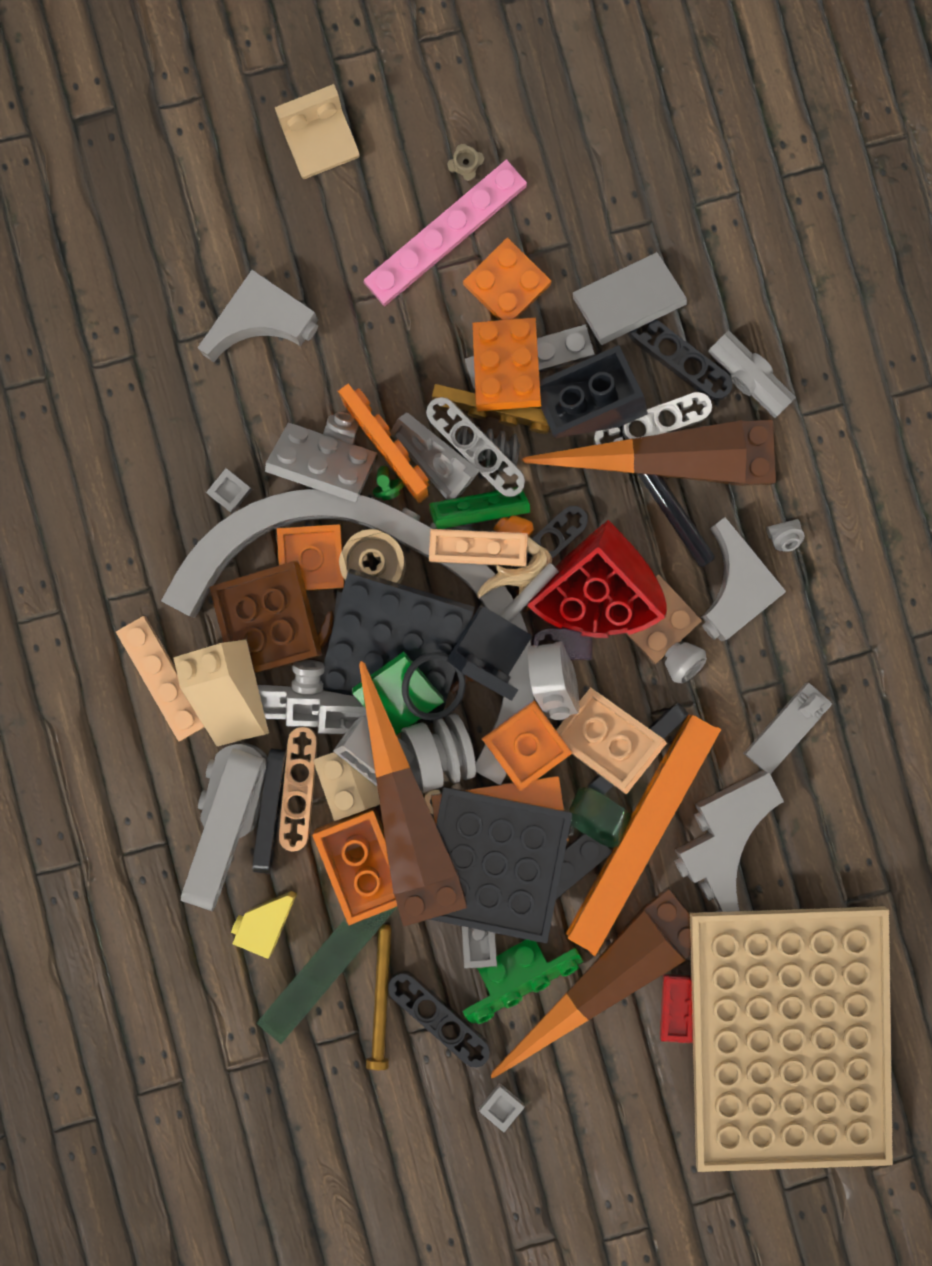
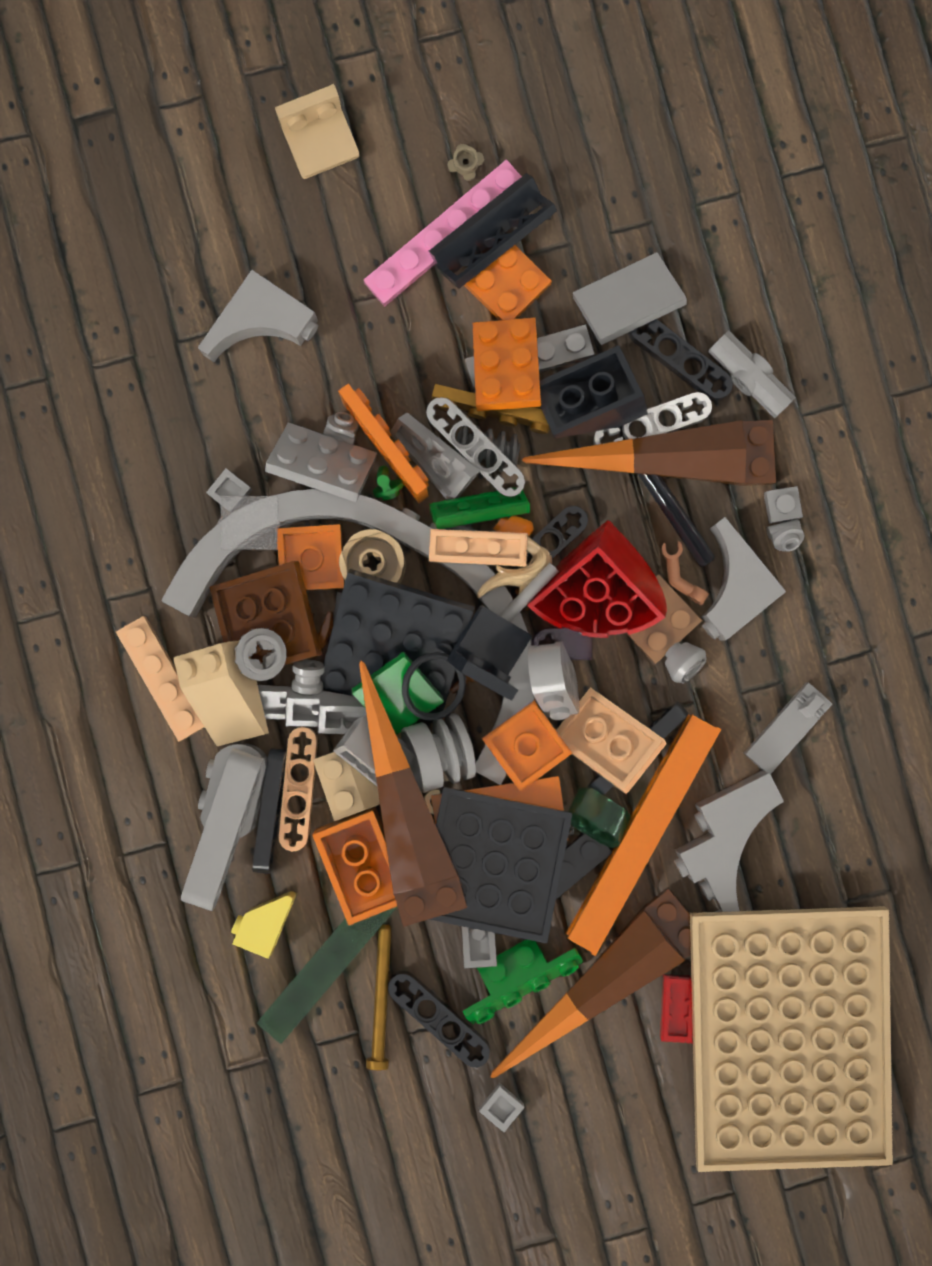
none -> clear piece [218,496,281,550]
none -> light grey gear [234,628,286,681]
none -> black fence [428,173,558,289]
none -> nougat arm [661,541,709,606]
none -> light grey plate [764,486,803,524]

